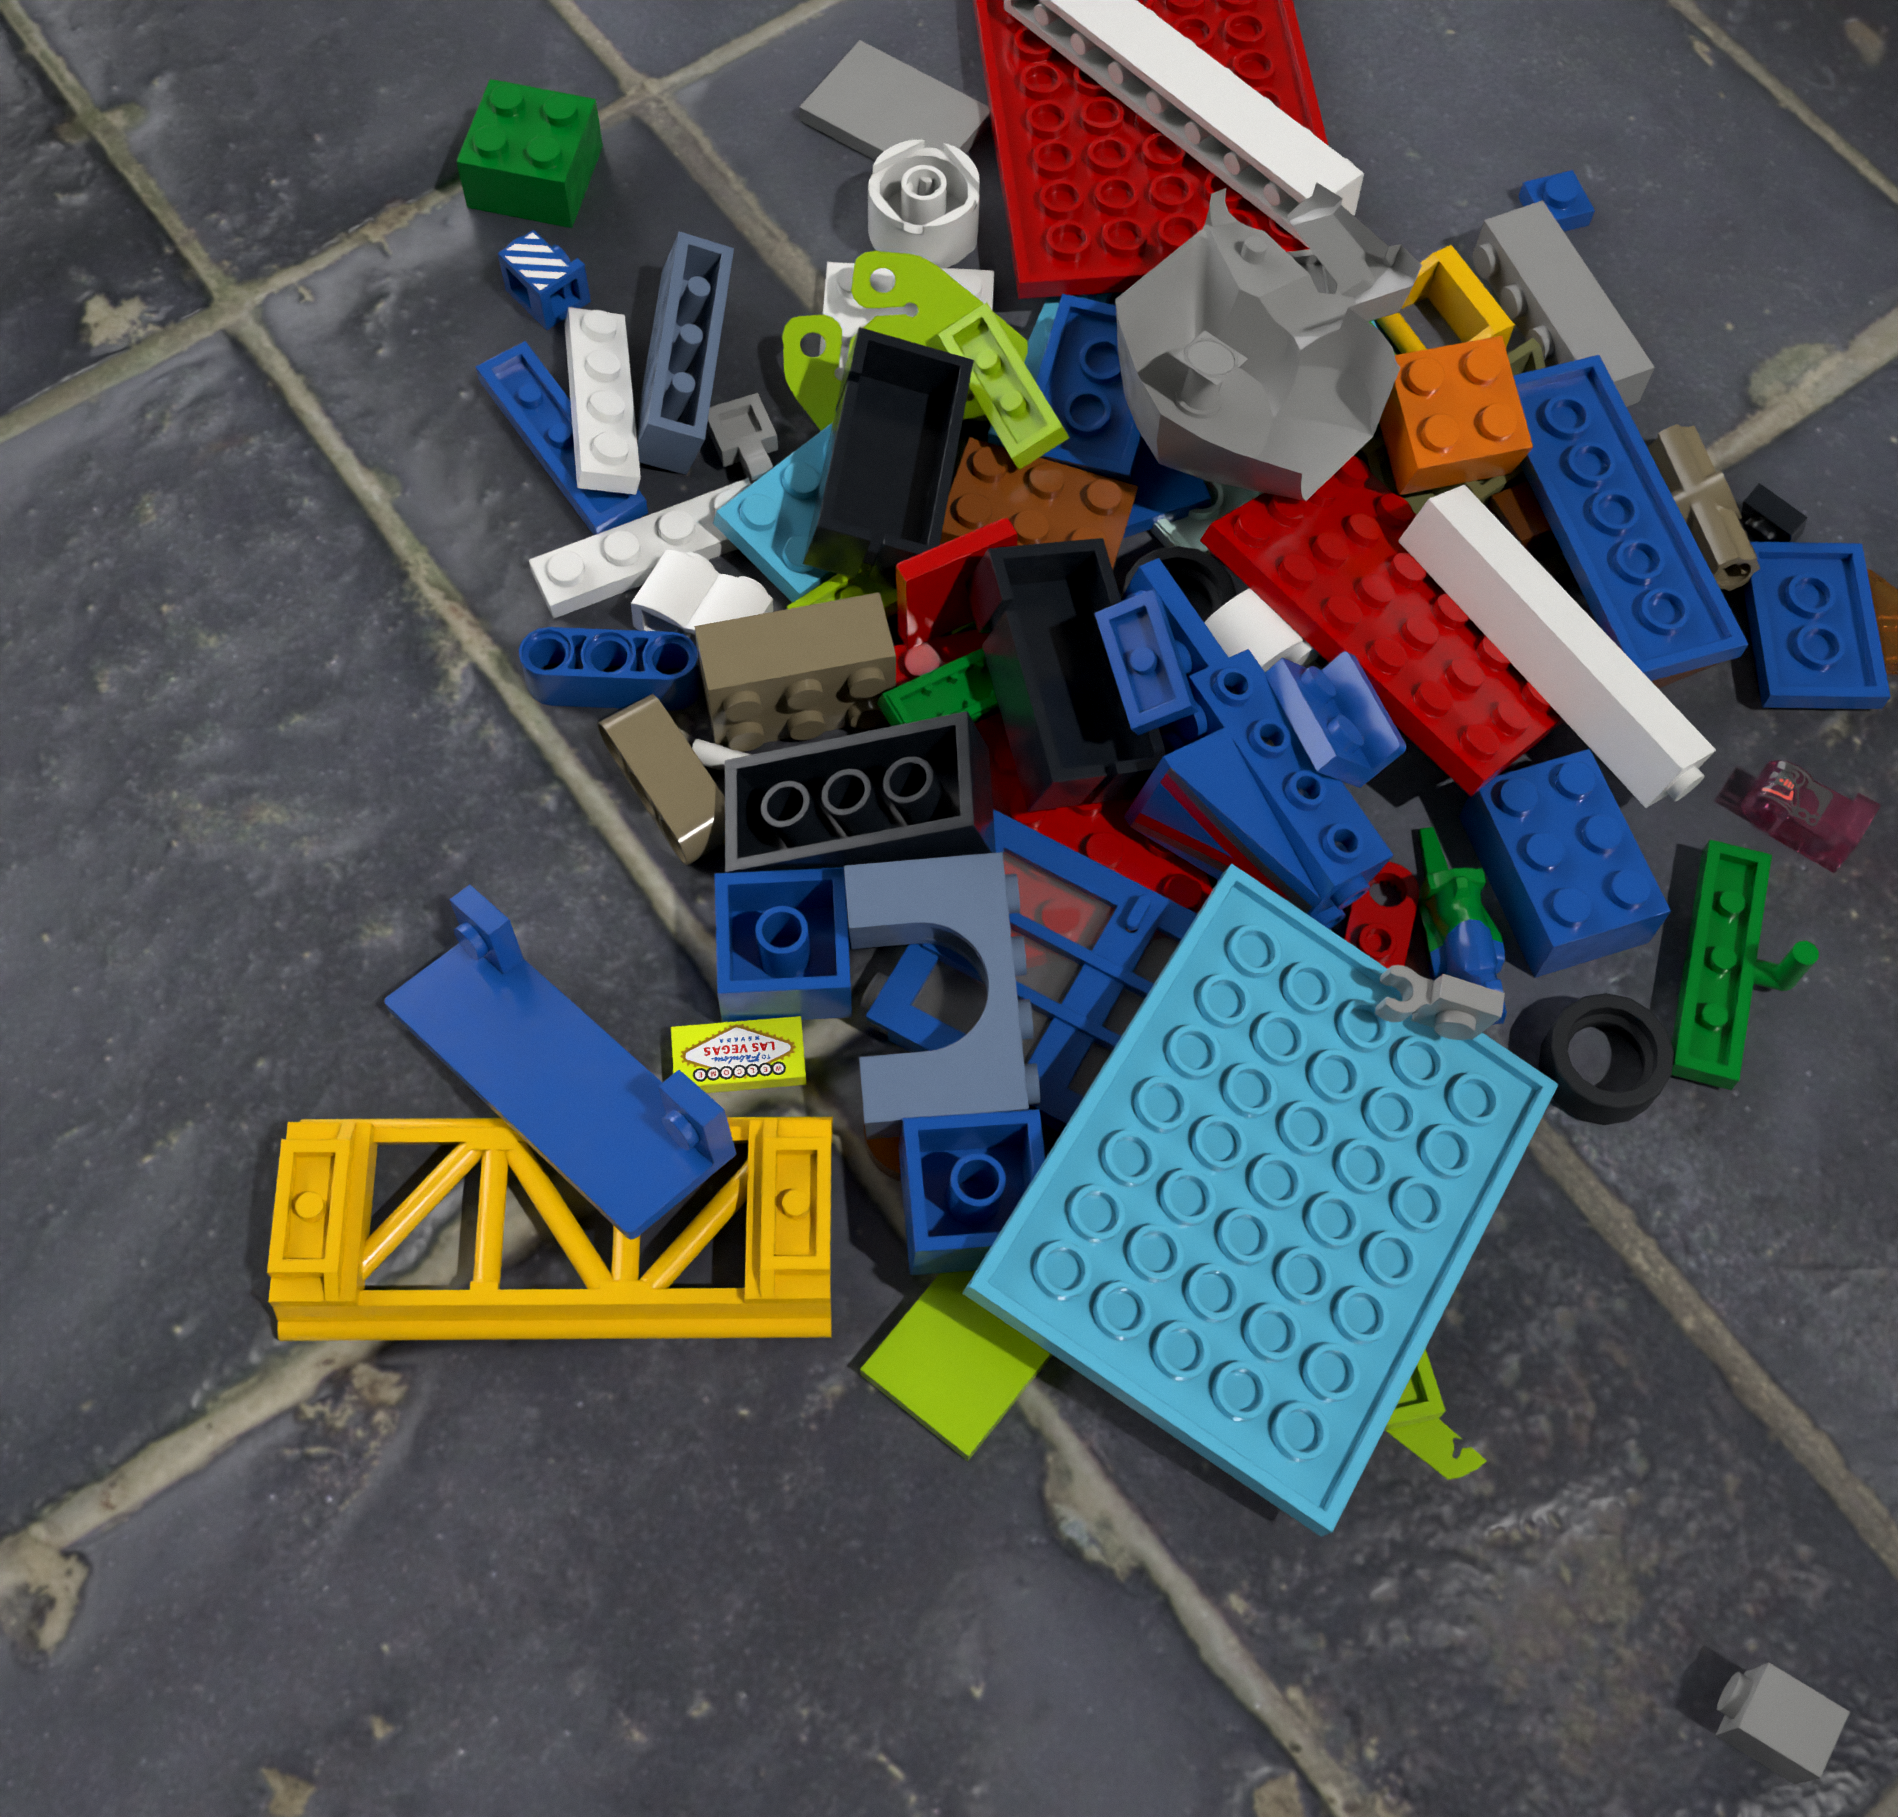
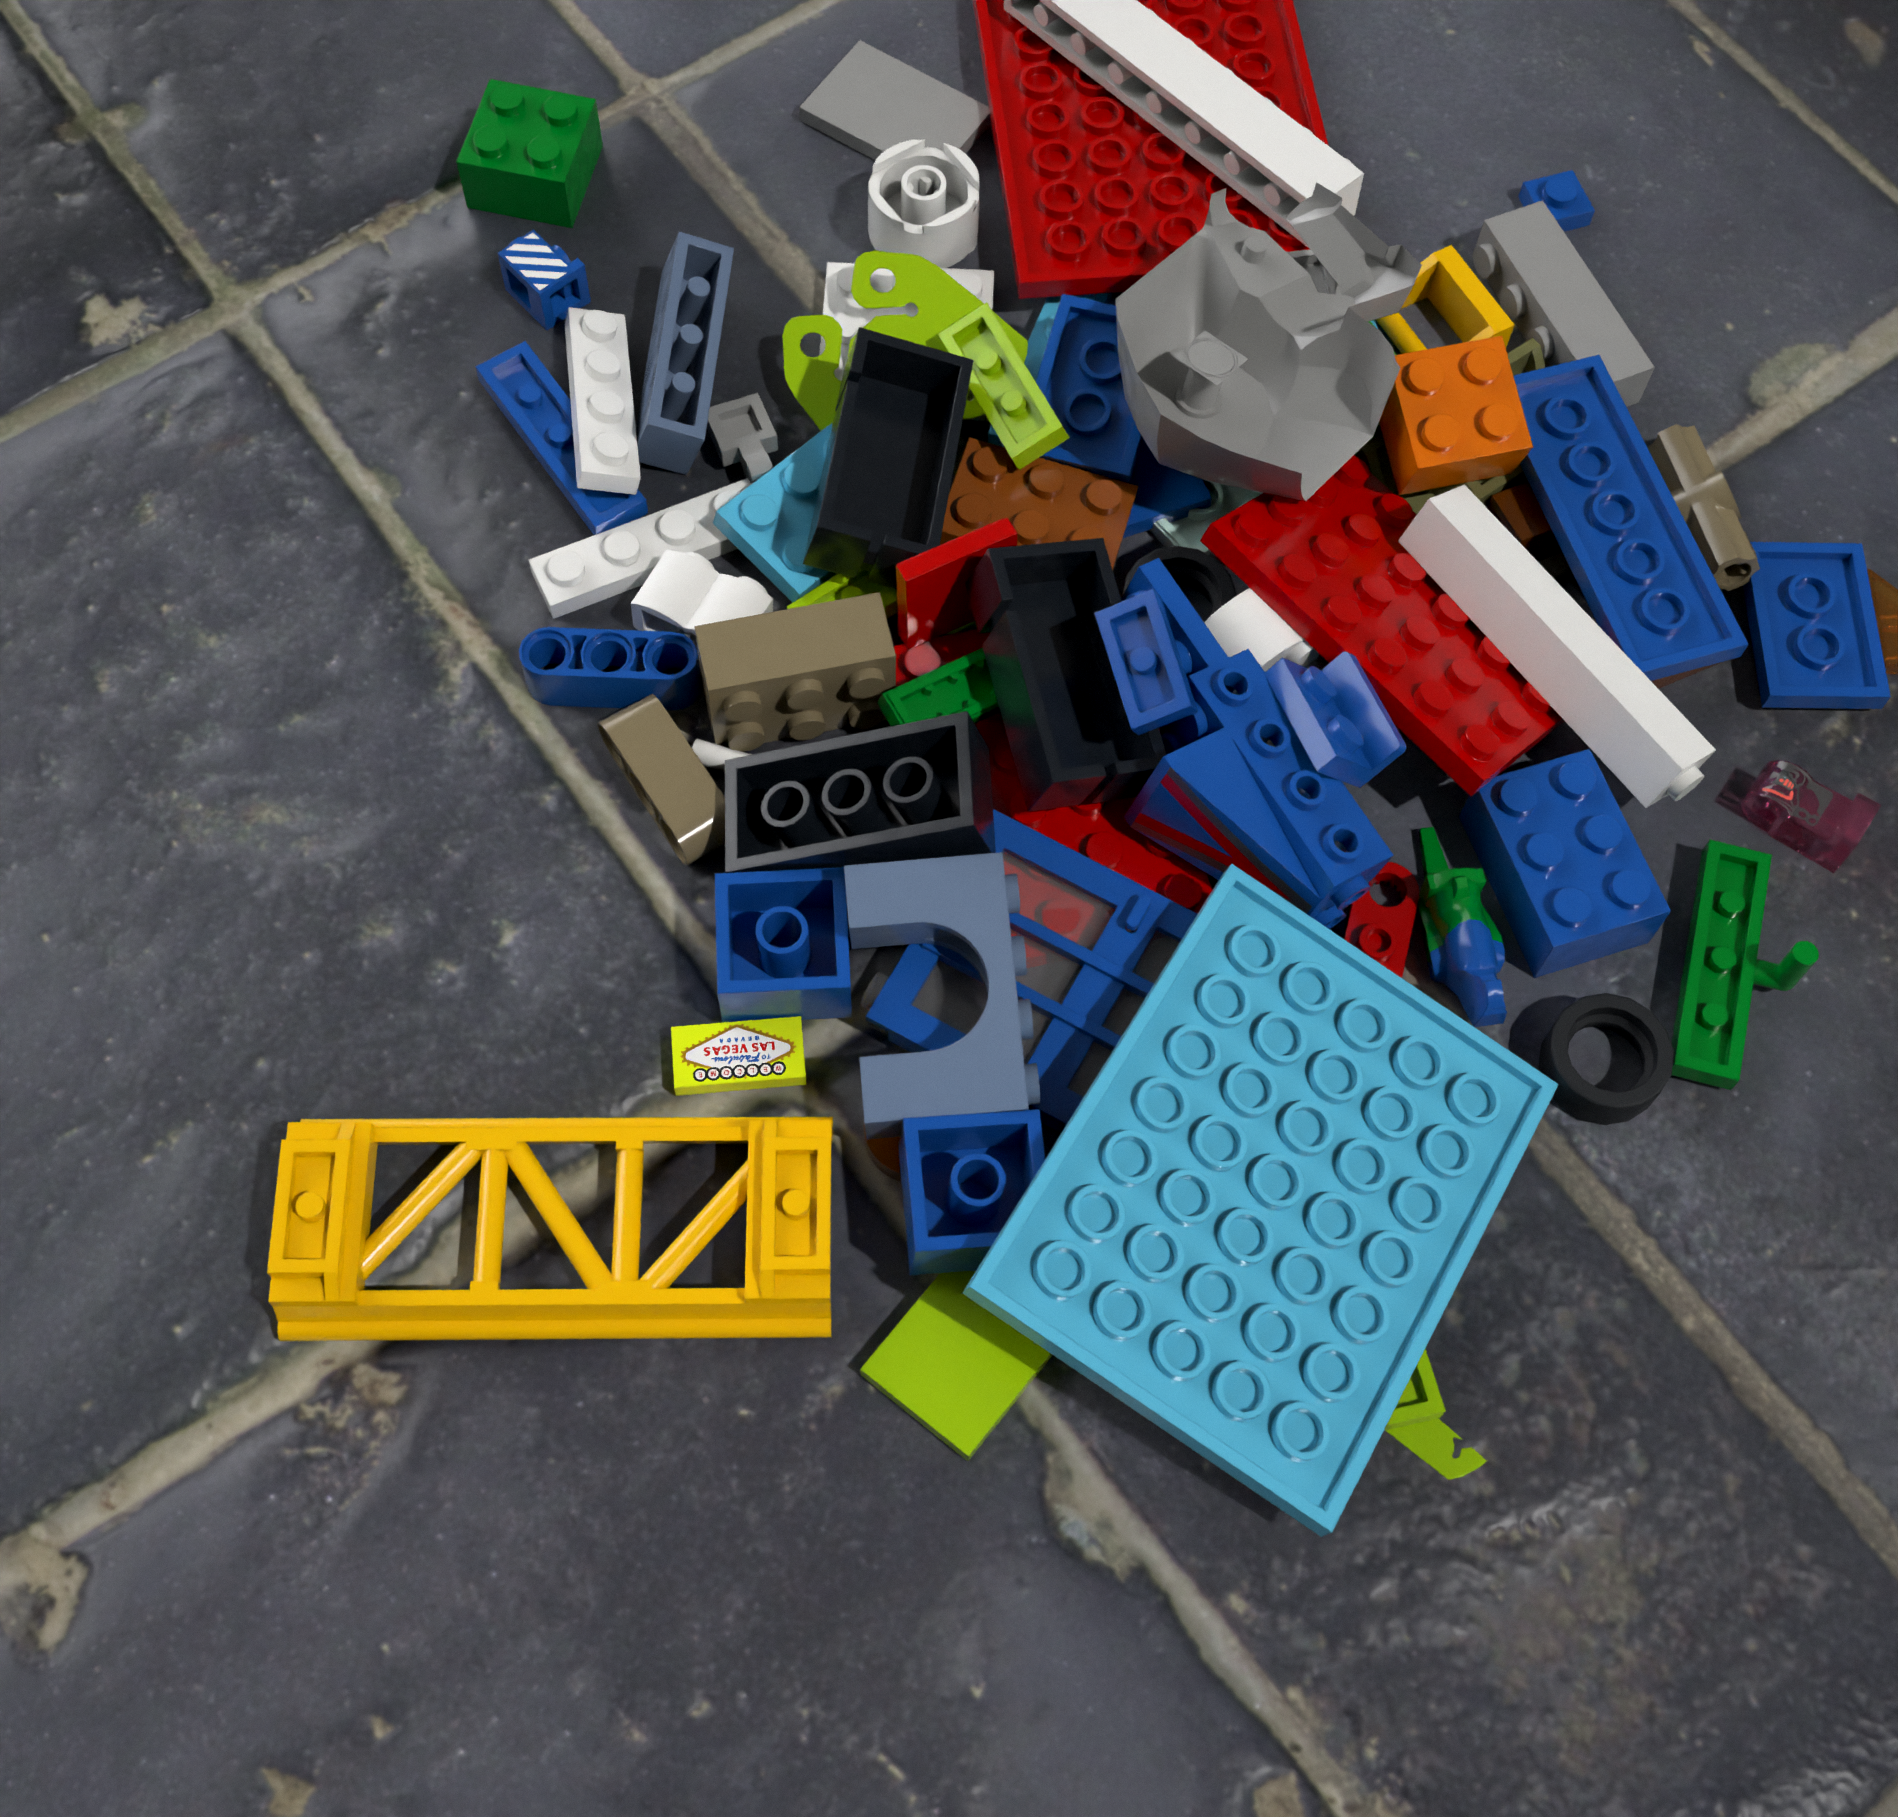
blue bracket [385,885,737,1240] -> none
light grey plate [1375,965,1505,1040] -> none
light grey brick [1715,1662,1850,1785] -> none
black plate [1741,483,1808,542] -> none

